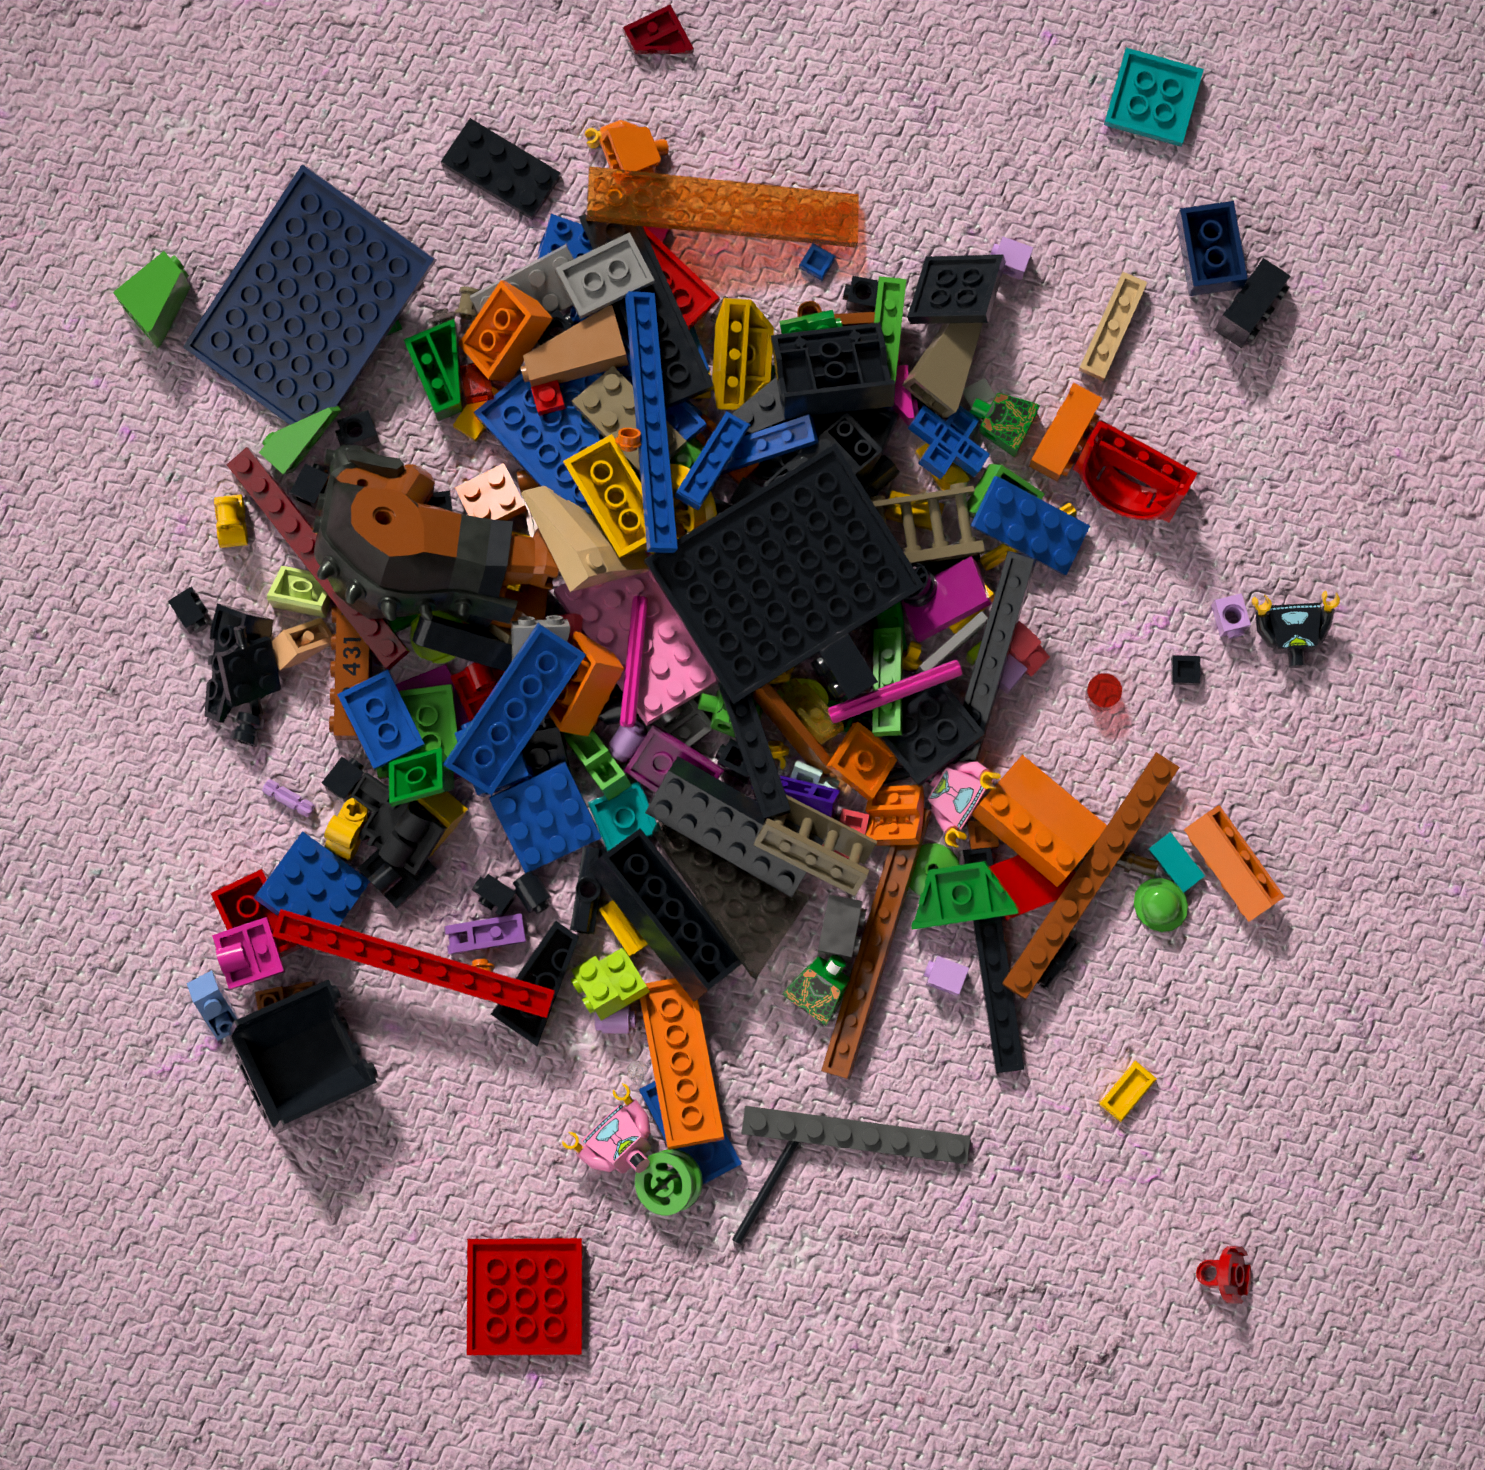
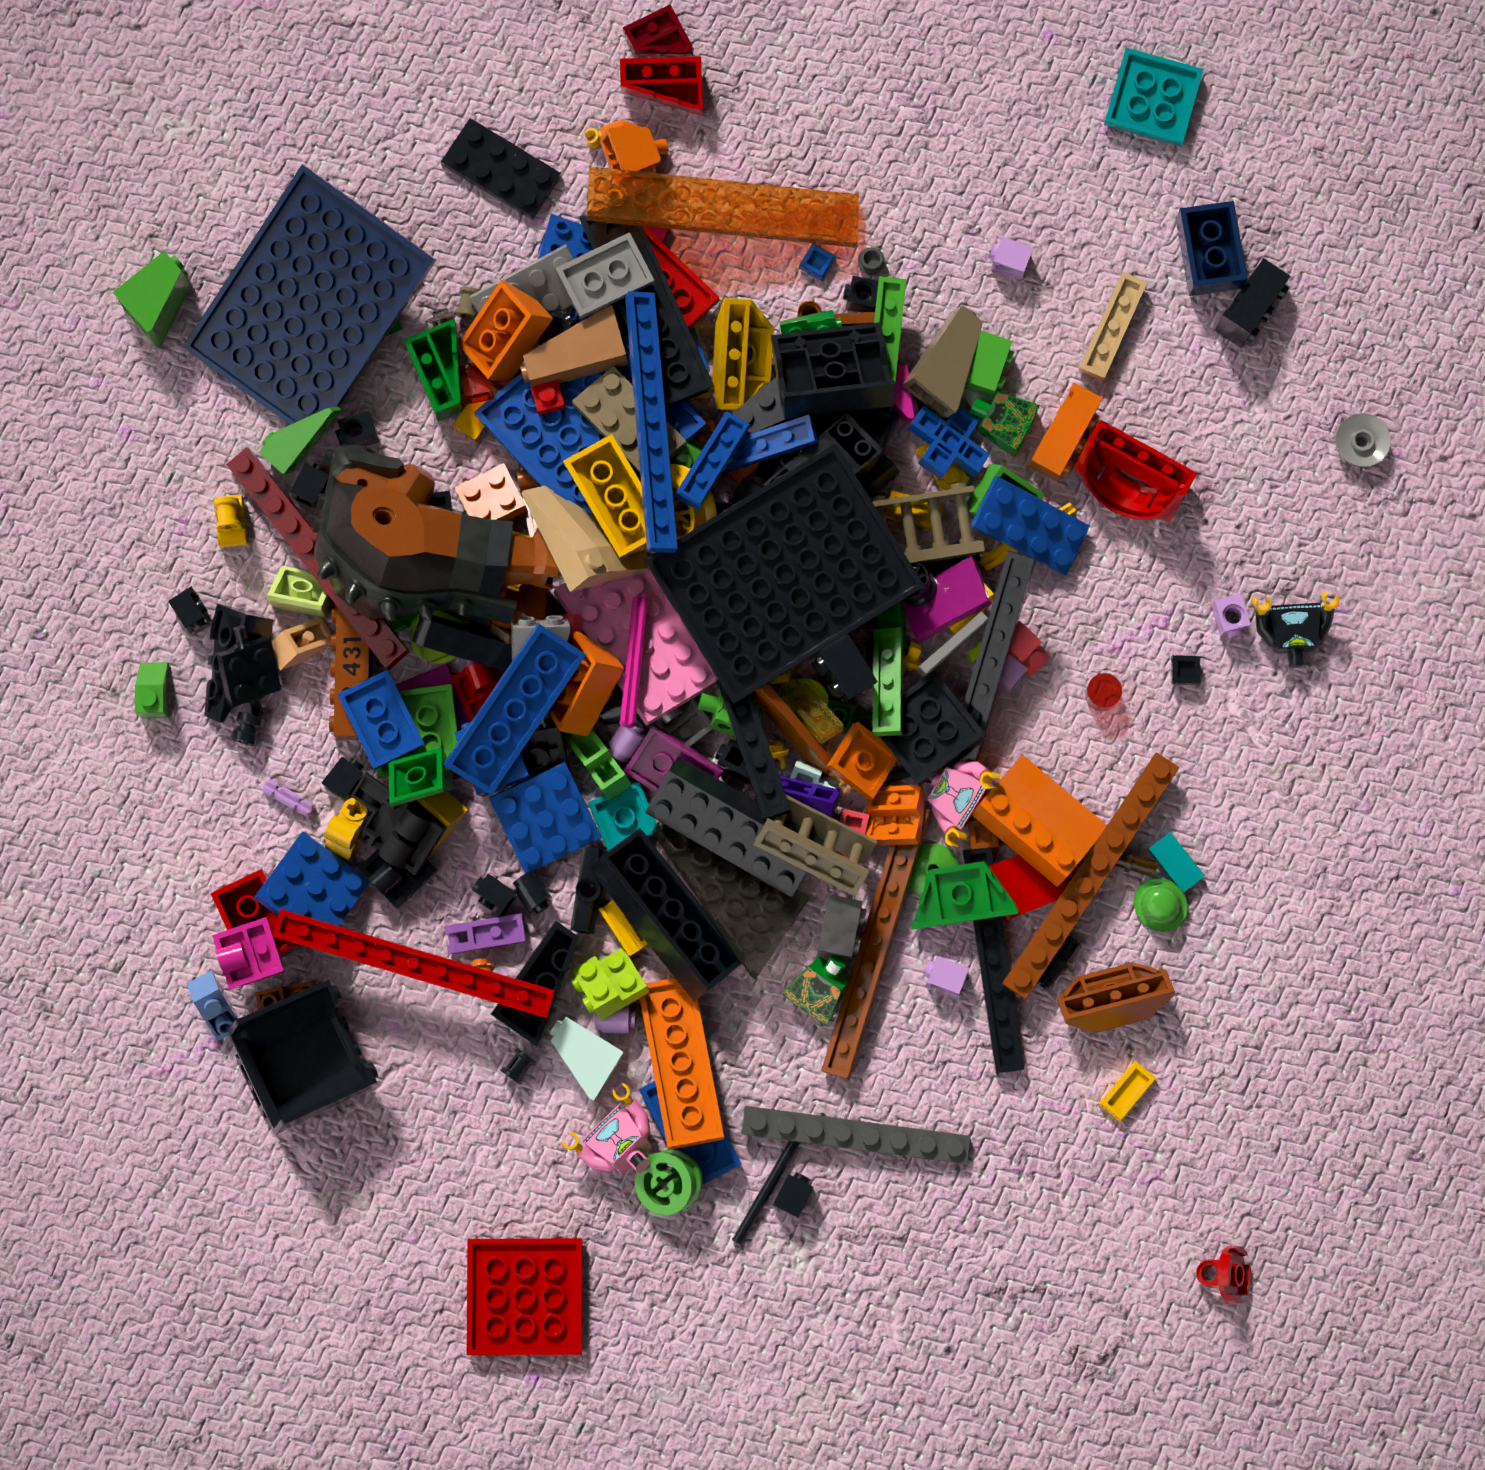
orange plate [615,427,641,452] -> none
dark pink axle [828,660,962,723] -> none
black plate [907,254,1006,324] -> none
orange brick [1183,805,1285,922] -> none
none -> bright green slope [135,662,169,718]
none -> black bush [500,1048,537,1085]
none -> light aqua slope [550,1017,624,1102]
none -> red wedge [620,56,703,117]
none -> black brick [773,1172,814,1218]
none -> dark grey plate [858,247,885,275]
none -> bright green brick [964,331,1015,398]
none -> dark orange wedge [1057,963,1175,1033]
none -> light grey dish [1335,413,1391,467]

